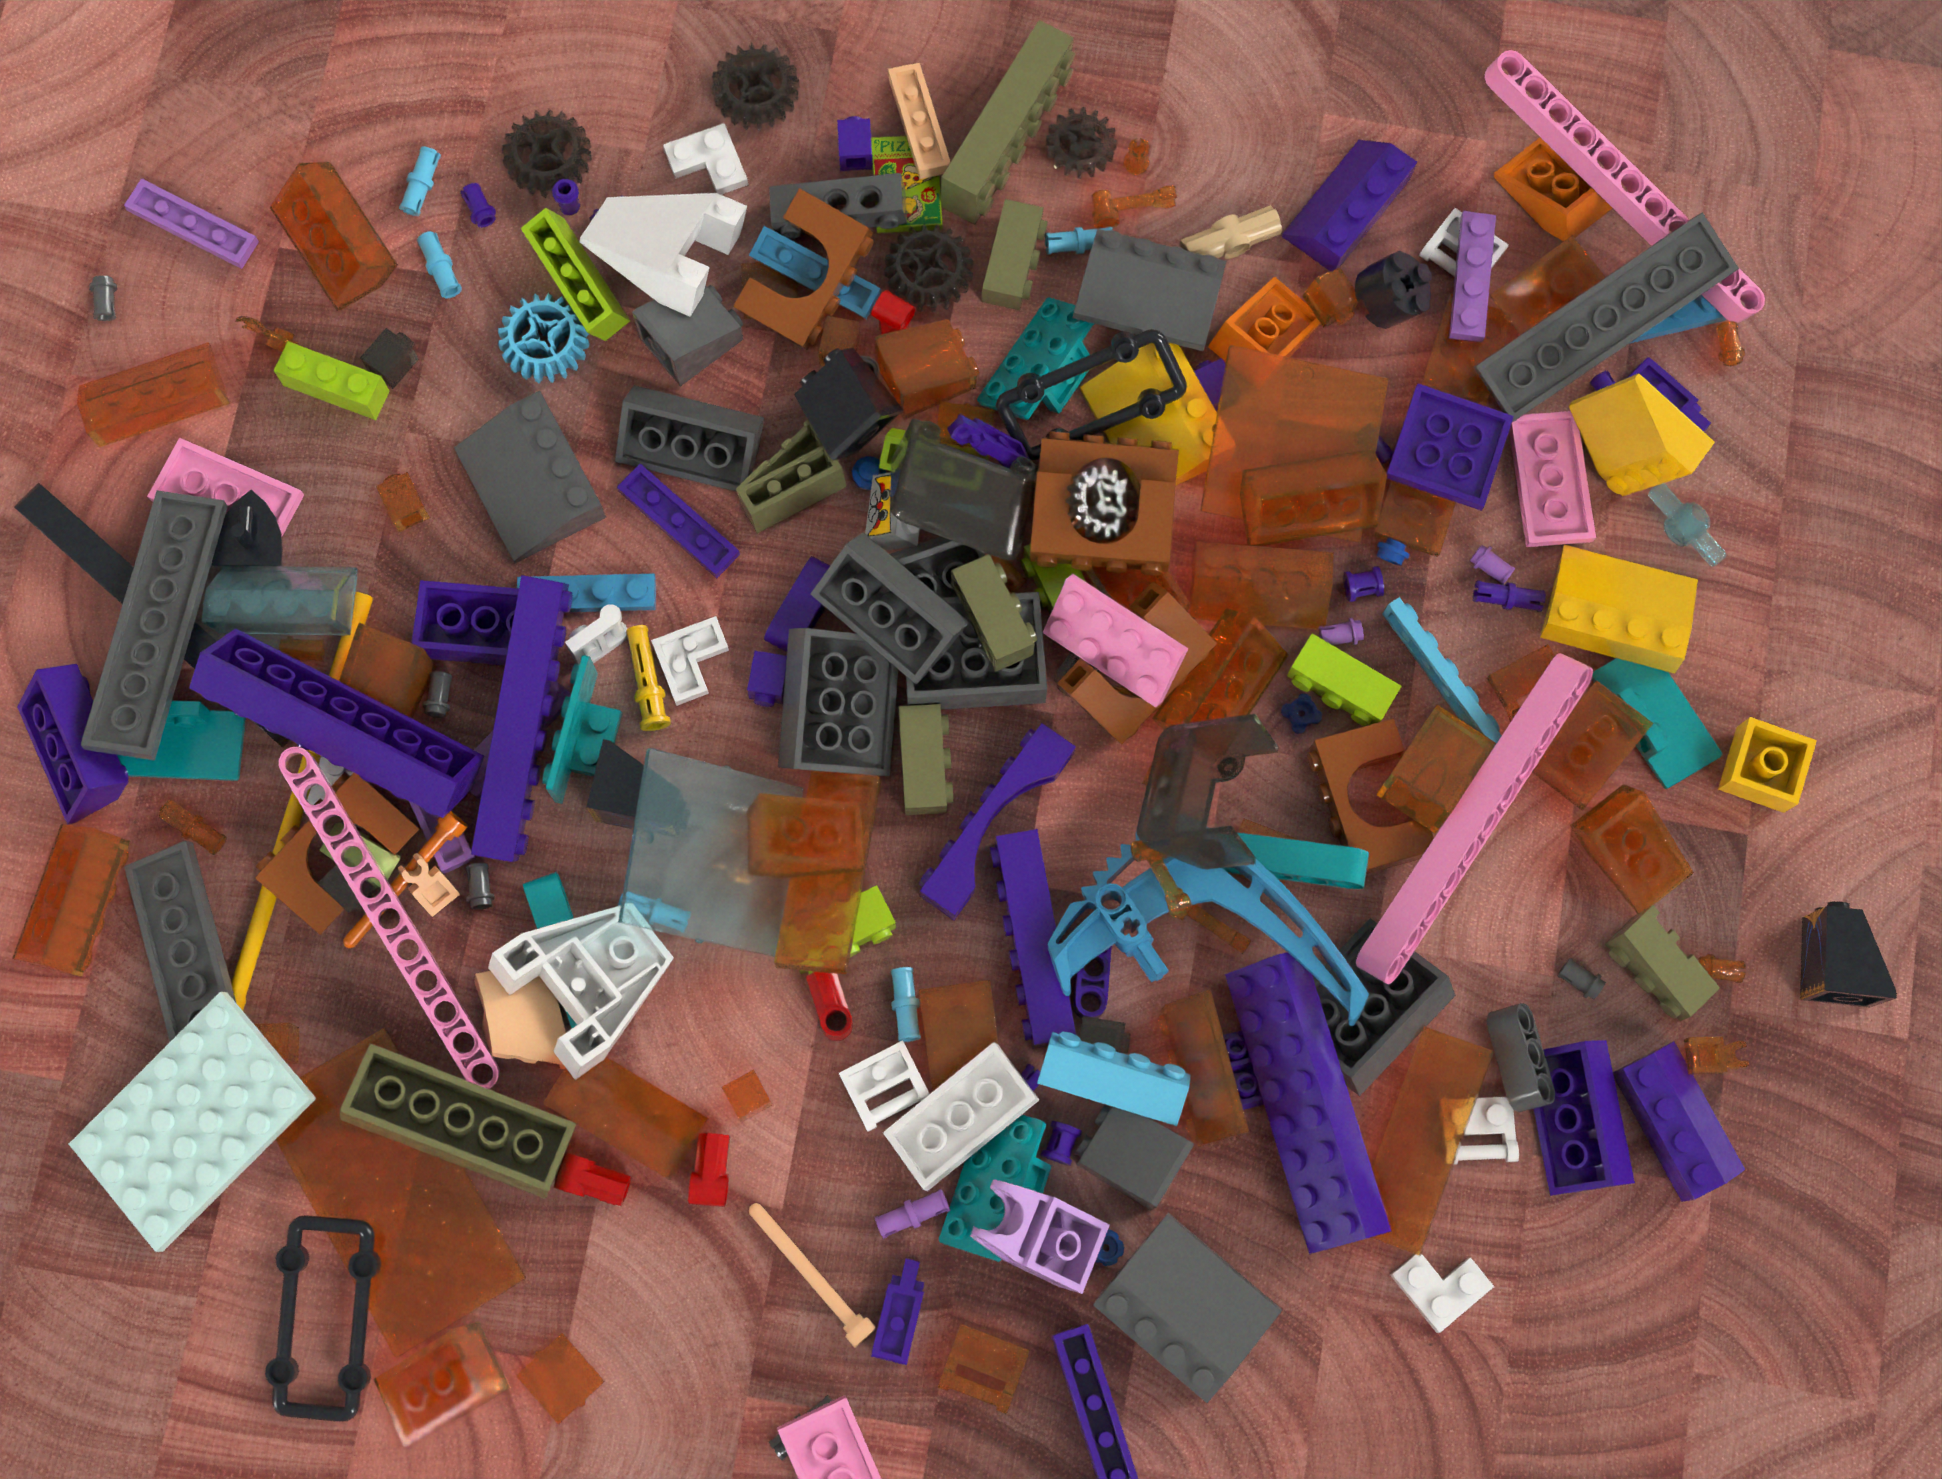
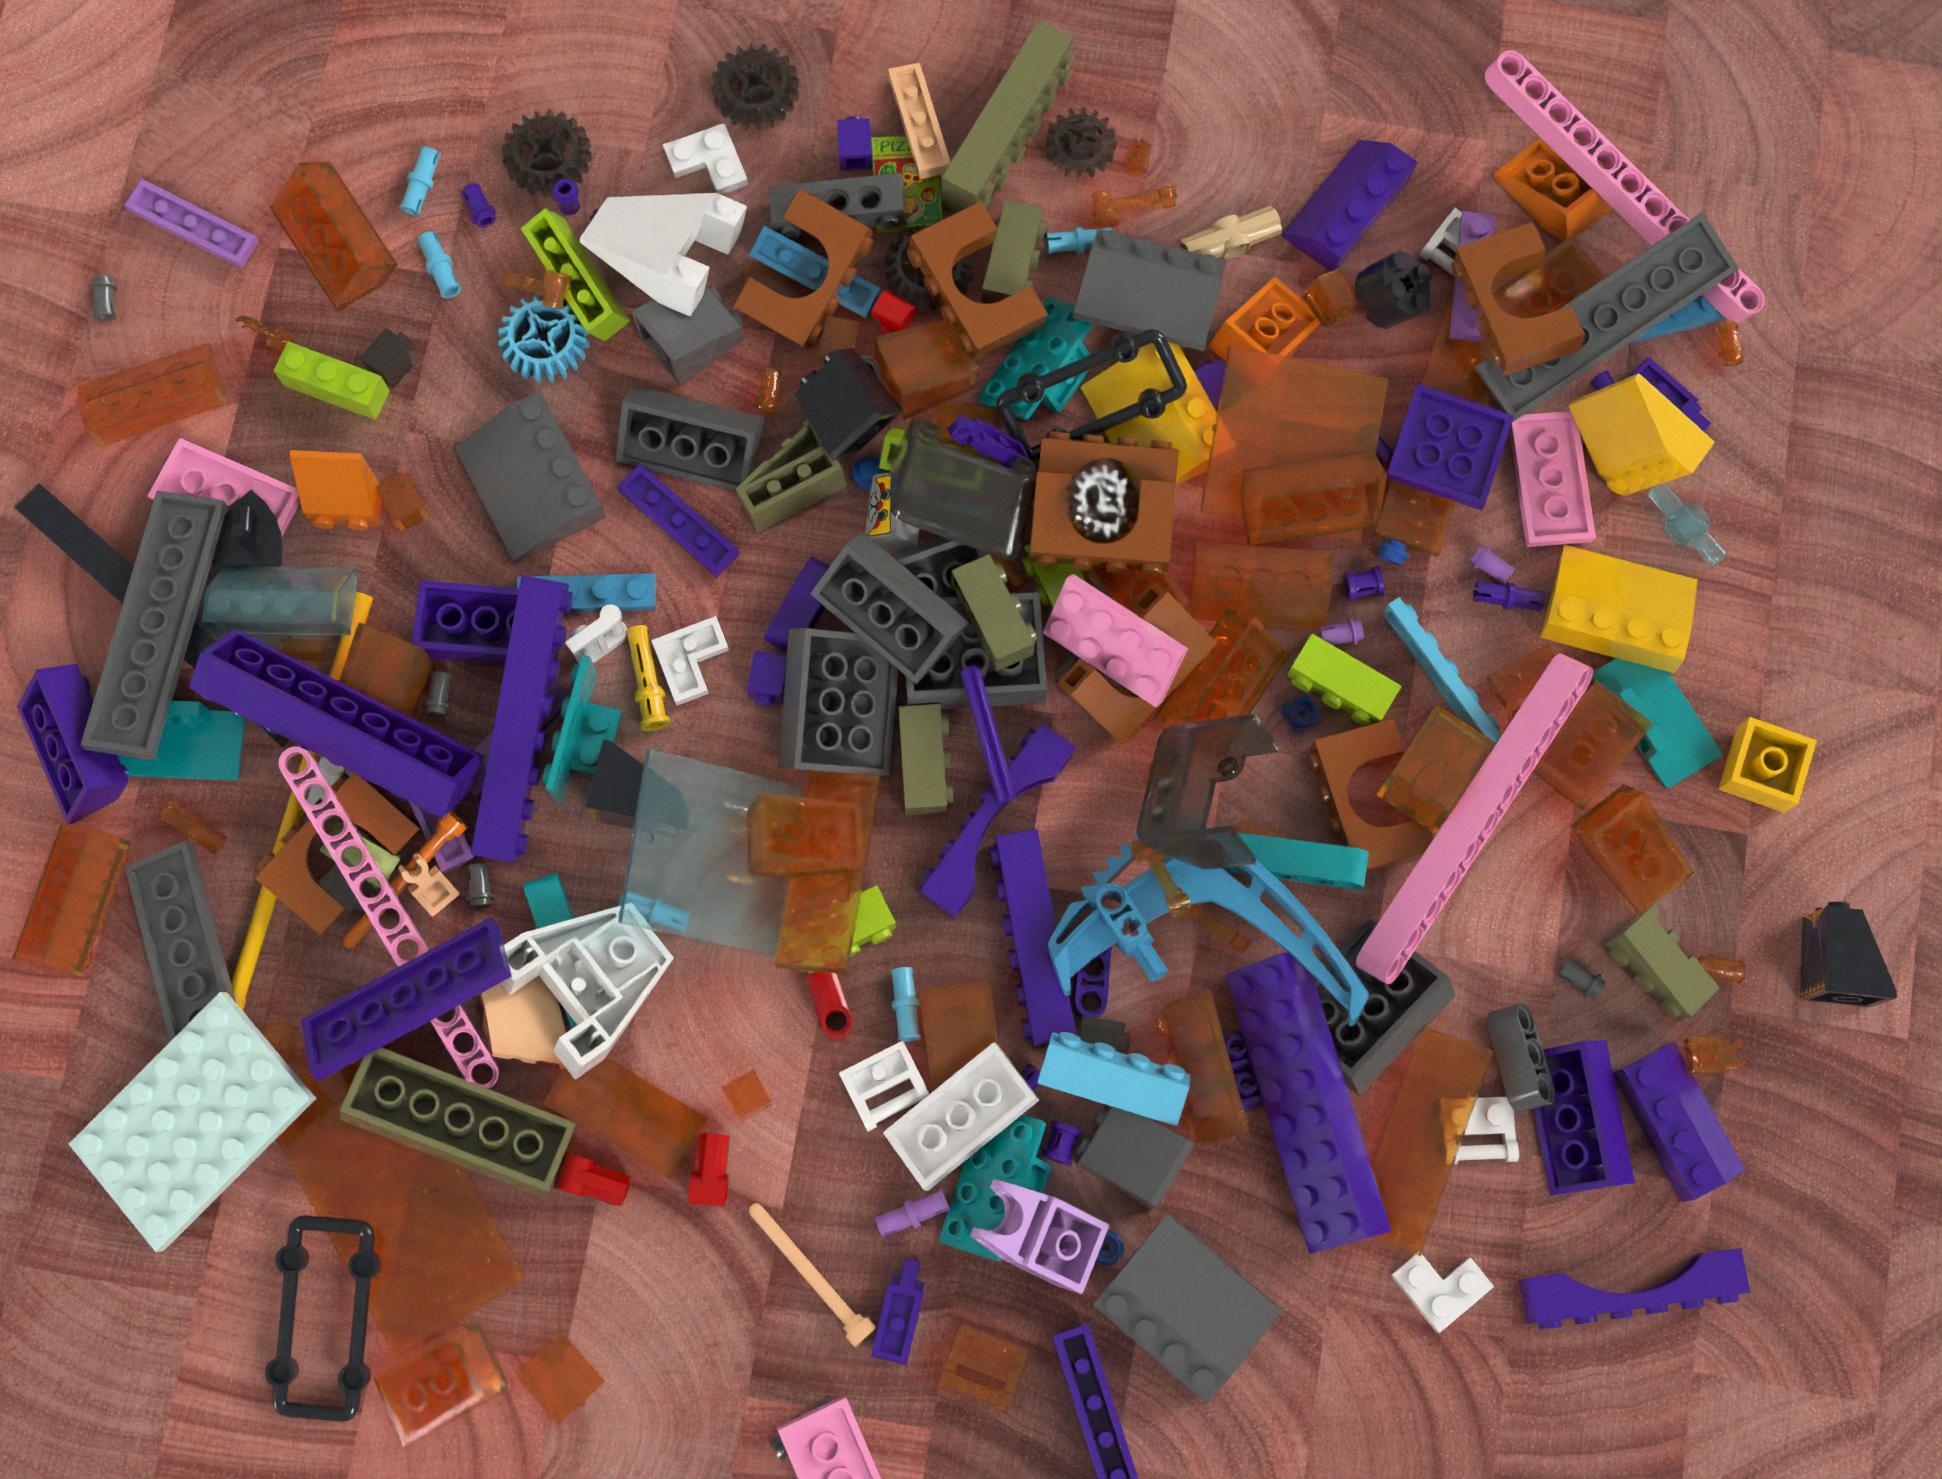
none -> orange slope [290,450,383,531]
none -> dark purple plate [301,917,512,1081]
none -> clear orange brick [501,270,572,309]
none -> clear orange pin [756,368,783,414]
none -> dark orange arch [907,201,1048,361]
none -> dark purple axle [961,666,1015,803]
none -> dark orange arch [1451,222,1585,376]
none -> dark purple arch [1519,1248,1750,1330]

